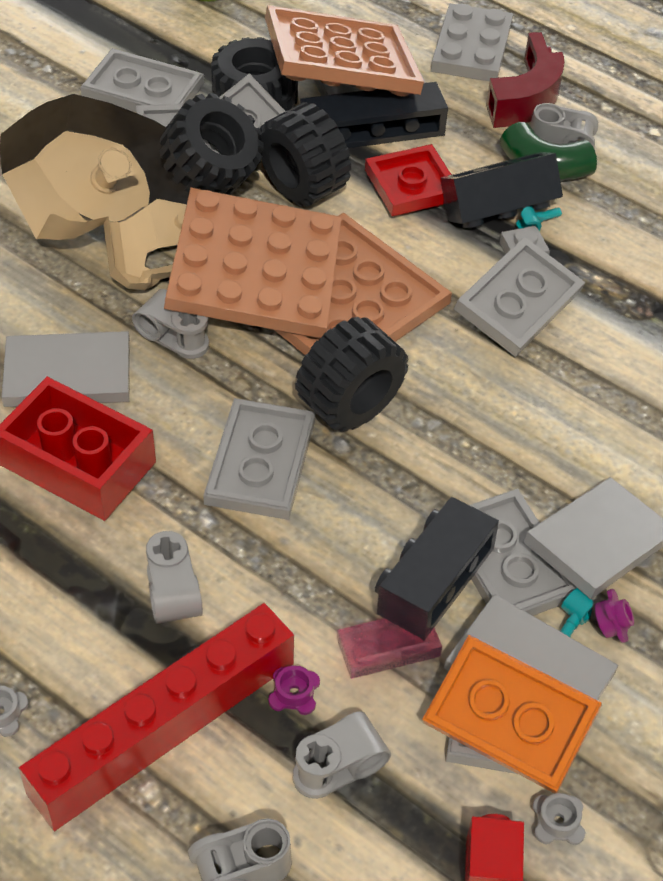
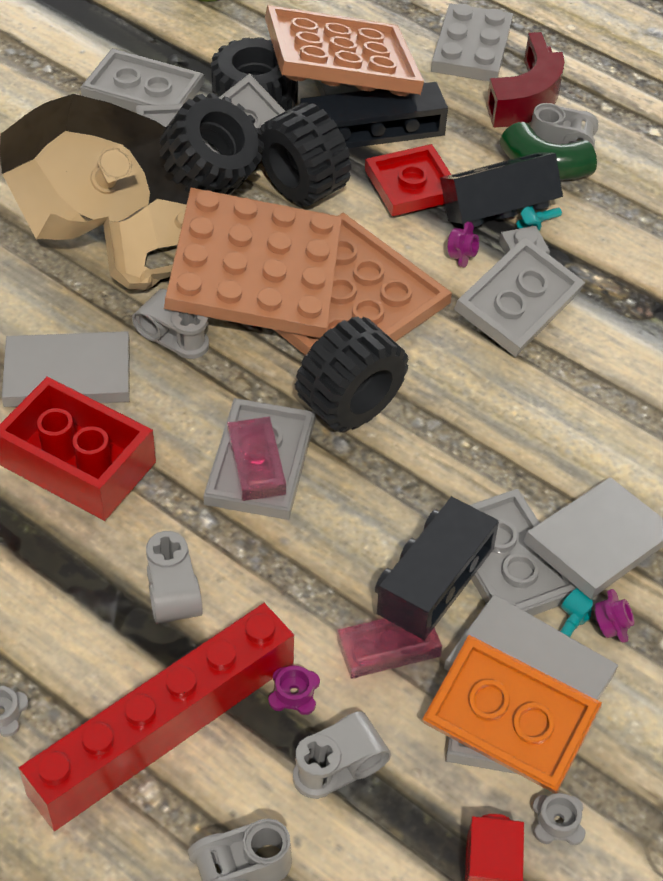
none -> clear pink plate [227,416,286,501]
none -> magenta plate [447,222,479,267]

